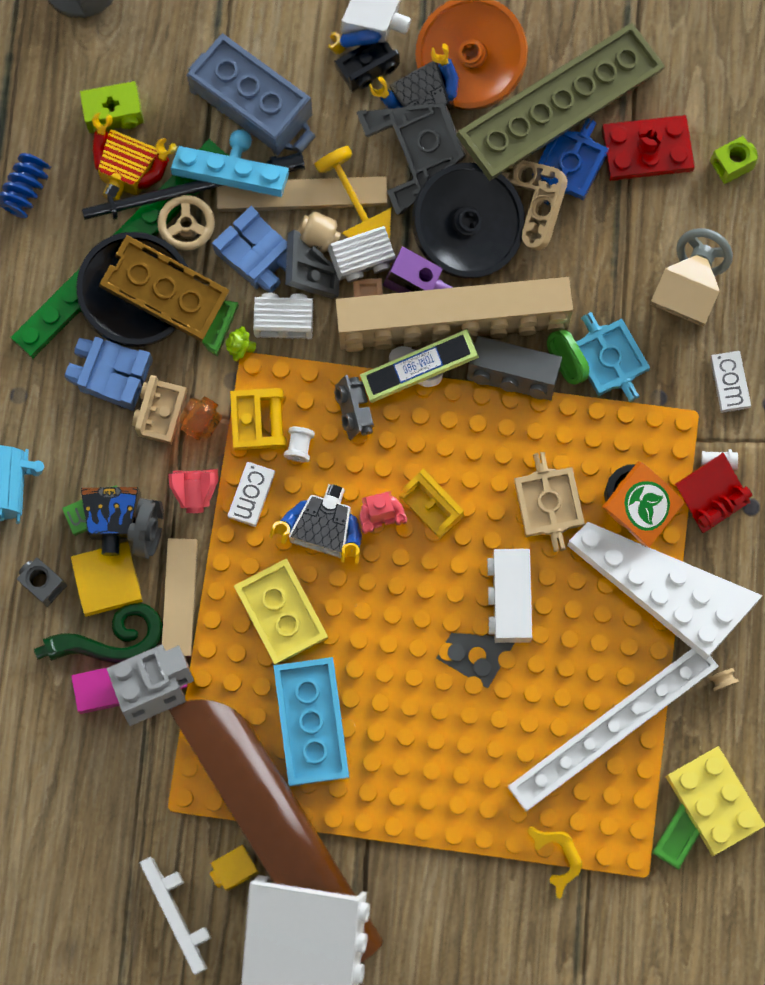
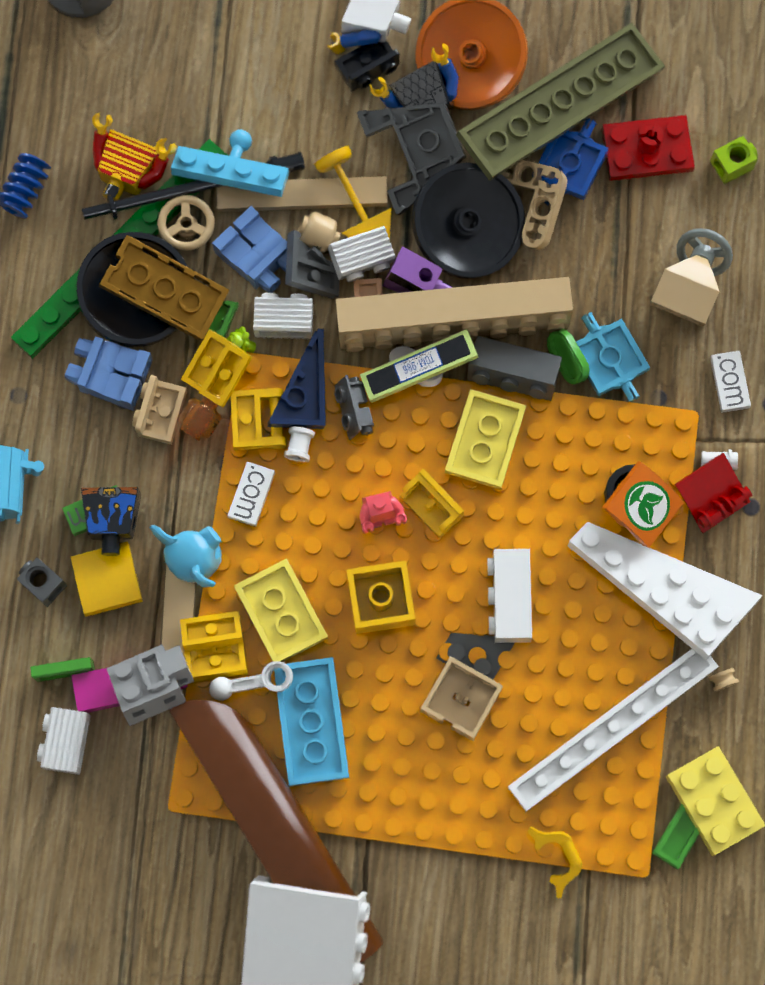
dark green plant [34,603,163,663] -> none
lime brick [80,81,144,133] -> none
dark grey plate [128,498,164,559] -> none
white hinge [139,857,211,975] -> none
coral brick [168,469,218,513] -> none
sand blue container [186,33,315,156] -> none
yellow brick [209,844,259,891] -> none
torso [269,484,362,564] -> none
tan plate [514,452,585,552] -> none
none -> bright green tile [30,657,95,682]
none -> white brick [37,707,91,775]
none -> medium azure piece [150,525,222,587]
none -> yellow slope [180,611,248,683]
none -> yellow slope [181,329,252,408]
none -> white piece [209,661,293,701]
none -> dark blue wing [268,329,326,429]
none -> yellow brick [346,560,415,634]
none -> tan piece [420,656,503,741]
none -> light yellow plate [445,389,526,490]

